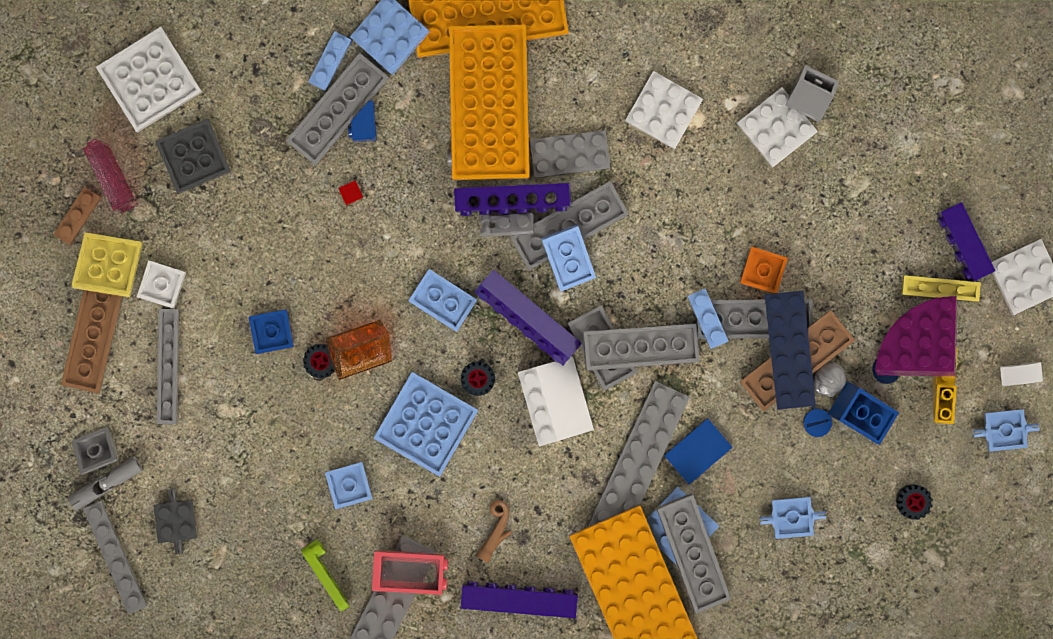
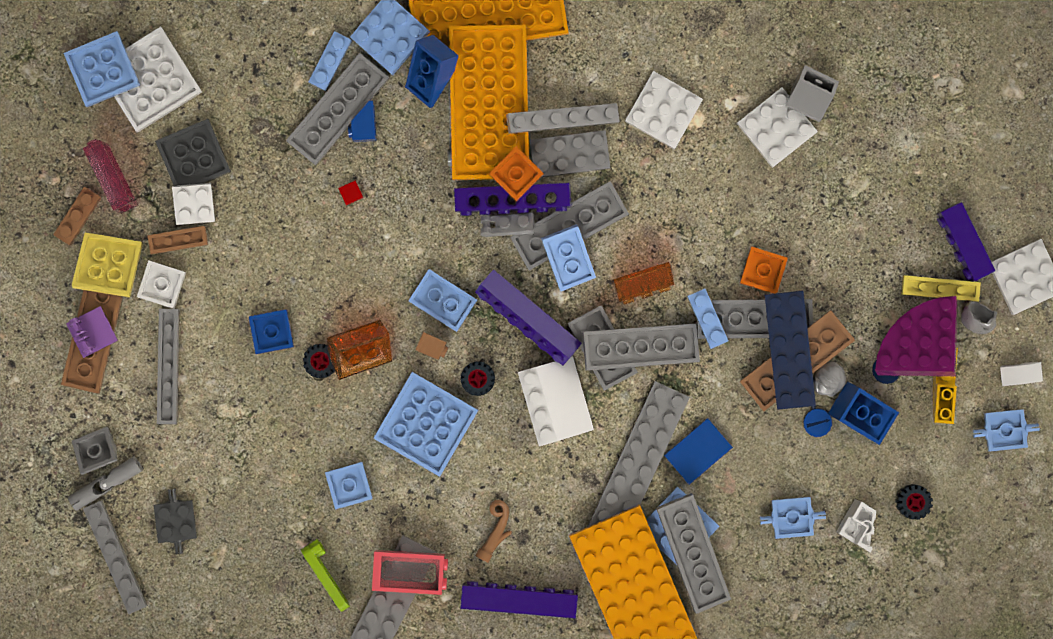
none -> light blue plate [64,31,140,107]
none -> medium lavender hinge [66,306,118,358]
none -> medium nougat plate [147,226,208,255]
none -> white plate [172,183,215,225]
none -> blue slope [405,35,459,108]
none -> medium nougat slope [415,332,449,360]
none -> orange plate [489,146,544,202]
none -> light grey plate [506,103,620,134]
none -> clear orange slope [612,262,674,305]
none -> white slope [836,499,876,553]
none -> light grey hair [961,301,997,334]

